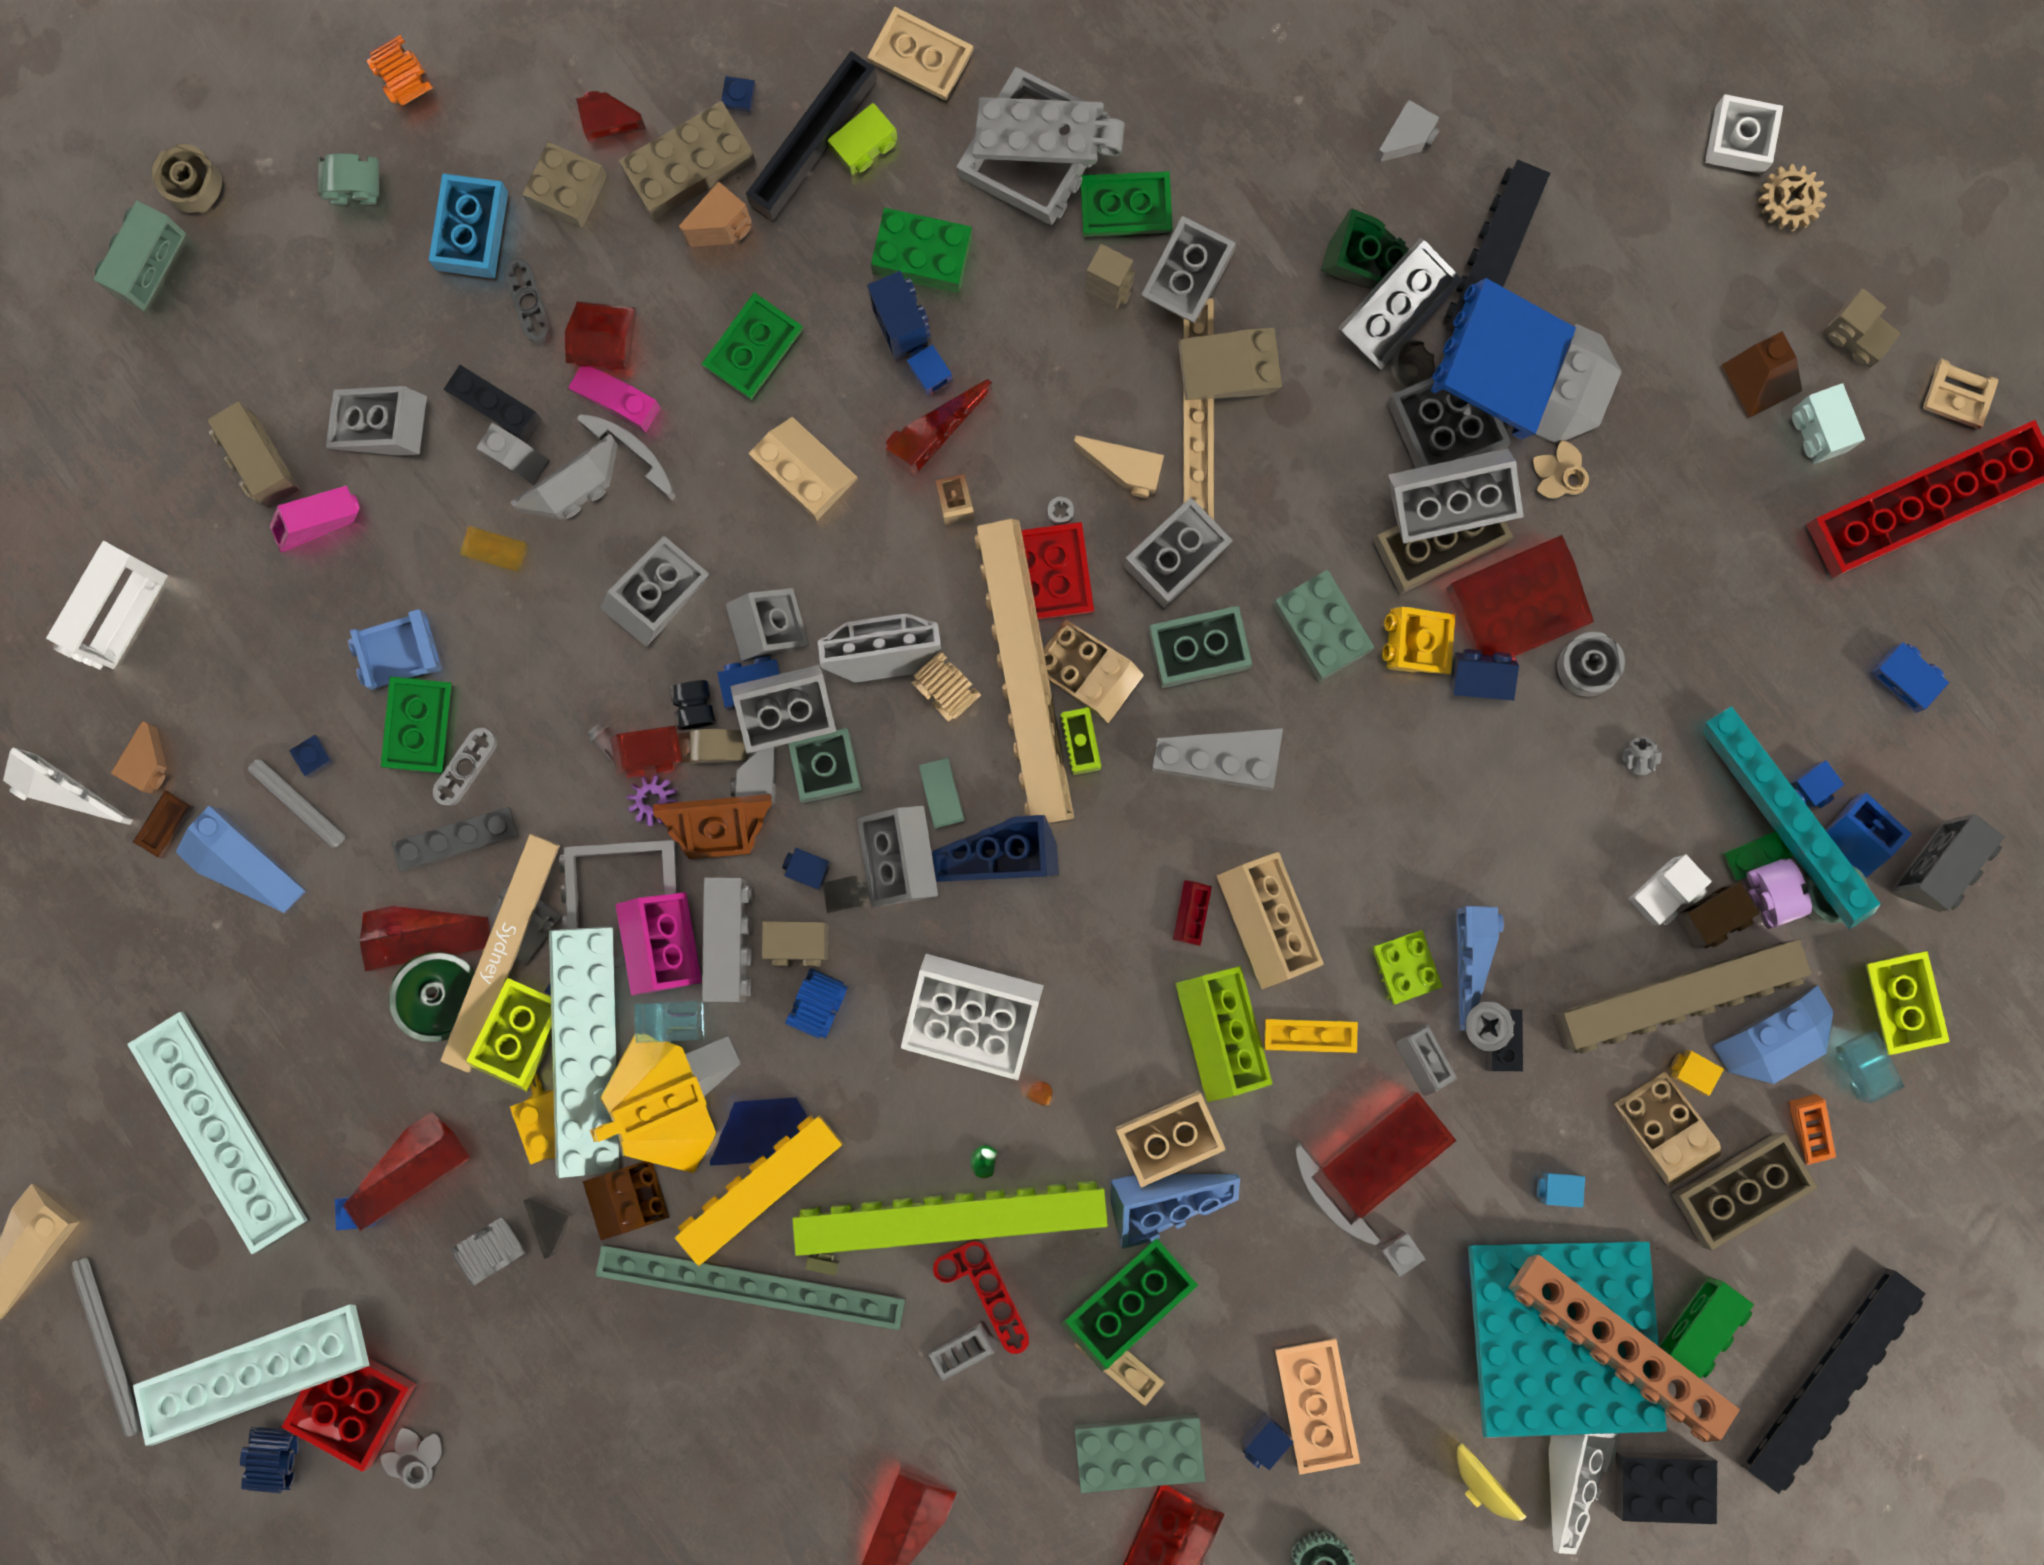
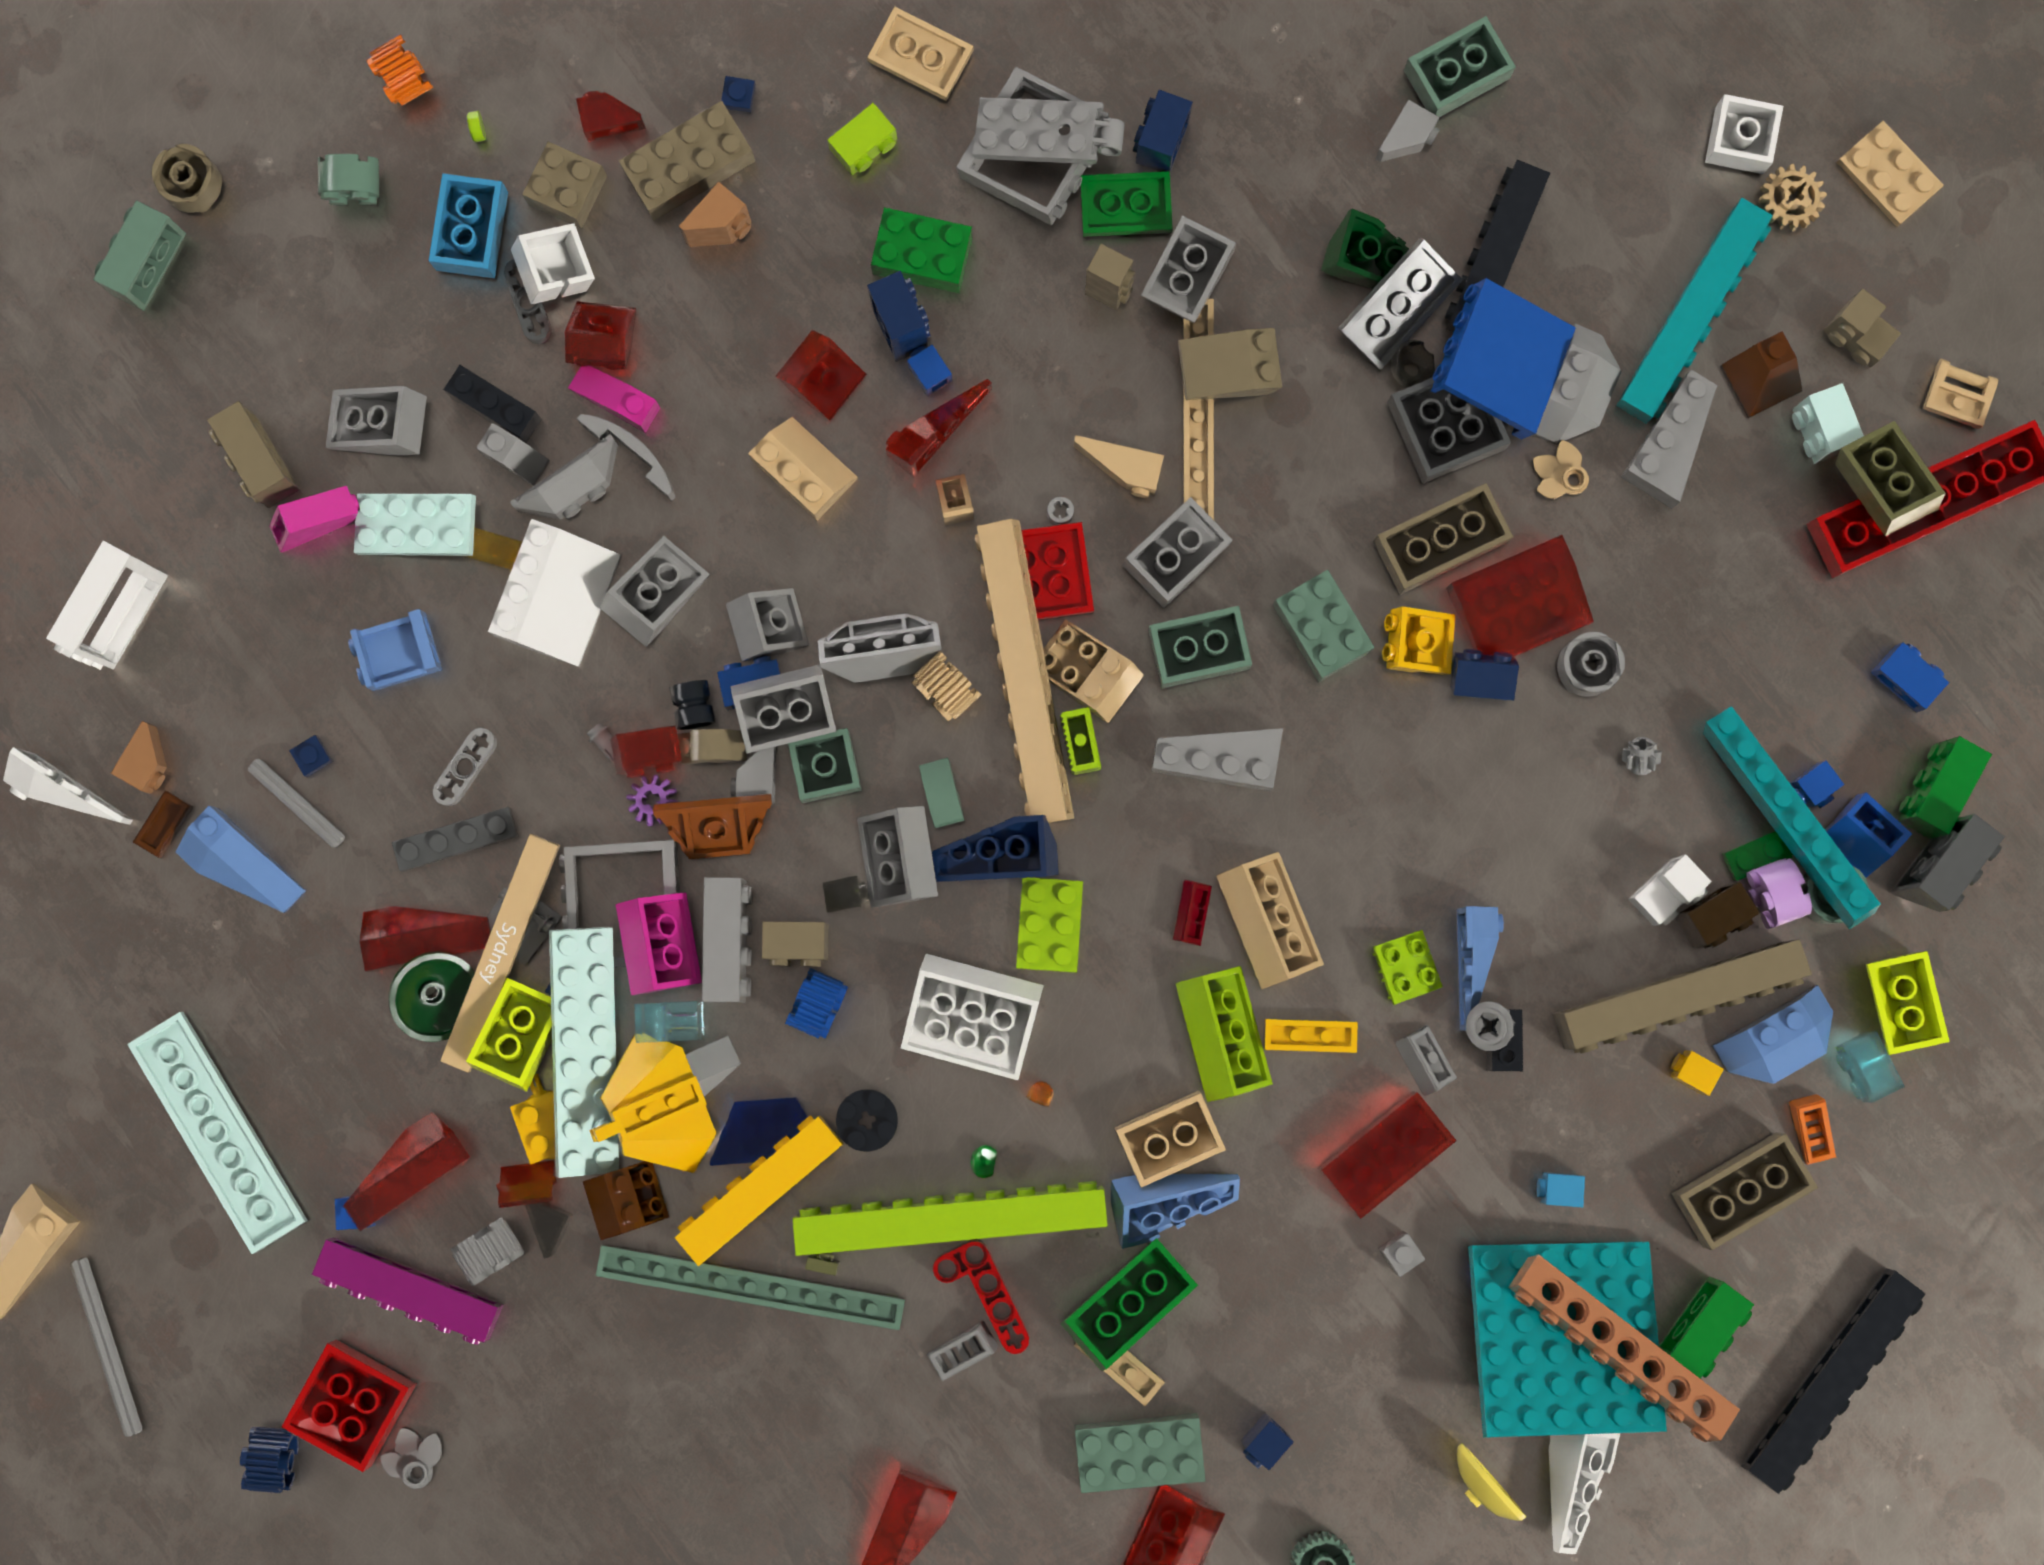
light aqua plate [133,1304,370,1446] -> none
green plate [380,676,452,774] -> none
green plate [702,292,804,400] -> none
black brick [745,51,877,221] -> none
dark blue brick [782,848,832,891] -> none
light nougat plate [1275,1338,1360,1475] -> none
light grey slope [1296,1142,1381,1245] -> none
light grey slope [1388,448,1524,544] -> none
tan slope [1614,1071,1721,1188] -> none
black brick [1615,1452,1718,1524] -> none
none -> magenta brick [312,1237,503,1345]
none -> light aqua plate [354,494,476,556]
none -> lime tile [467,110,486,142]
none -> white slope [488,519,622,667]
none -> clear red piece [496,1160,557,1208]
none -> white piece [511,223,595,305]
none -> clear red slope [776,330,867,421]
none -> black brick [836,1089,898,1152]
none -> lime plate [1016,877,1083,973]
none -> dark blue brick [1133,90,1193,172]
none -> sand green brick [1403,16,1516,117]
none -> teal brick [1615,198,1773,424]
none -> light grey wedge [1621,370,1717,509]
none -> olive brick [1835,421,1946,536]
none -> tan plate [1836,120,1944,227]
none -> green brick [1898,736,1992,839]

